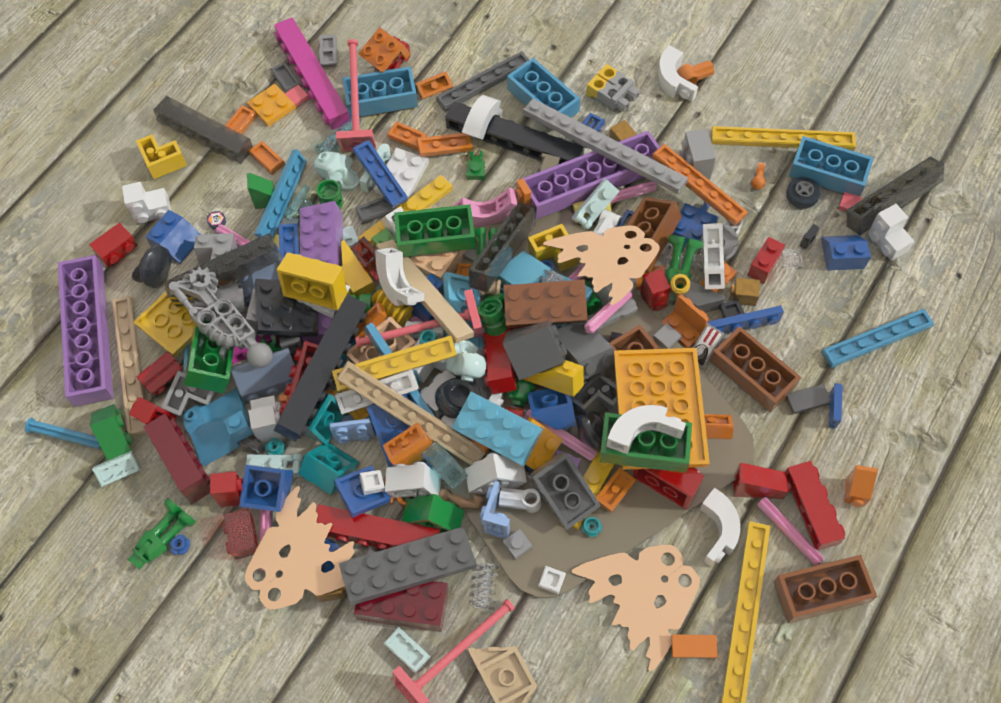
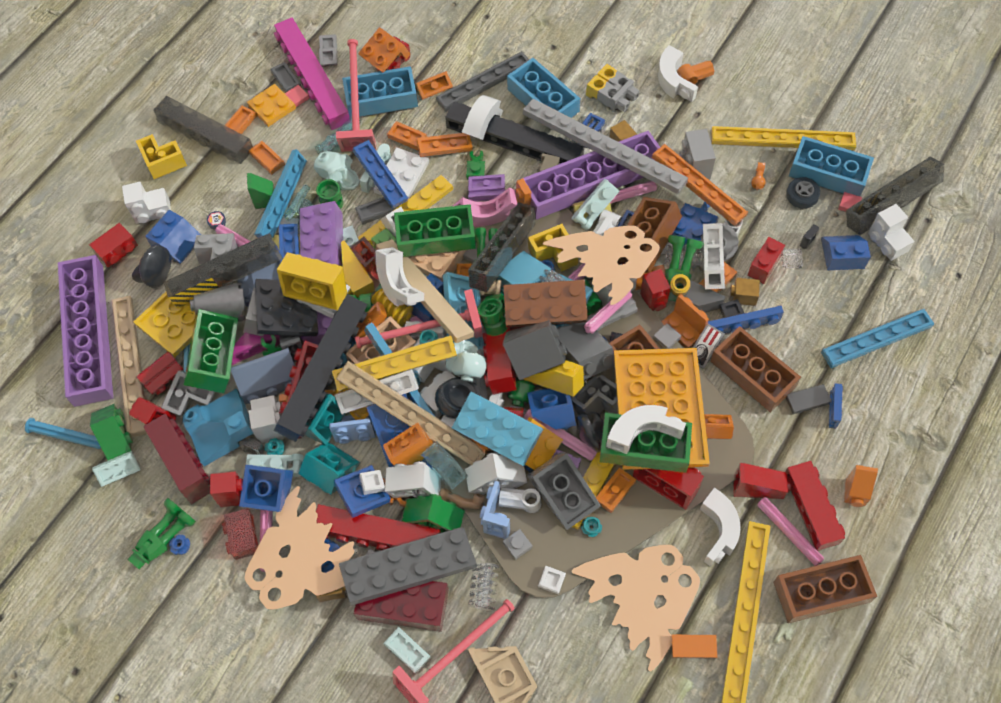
light grey arm [169,266,273,368] -> none
none -> medium lavender plate [468,174,505,201]

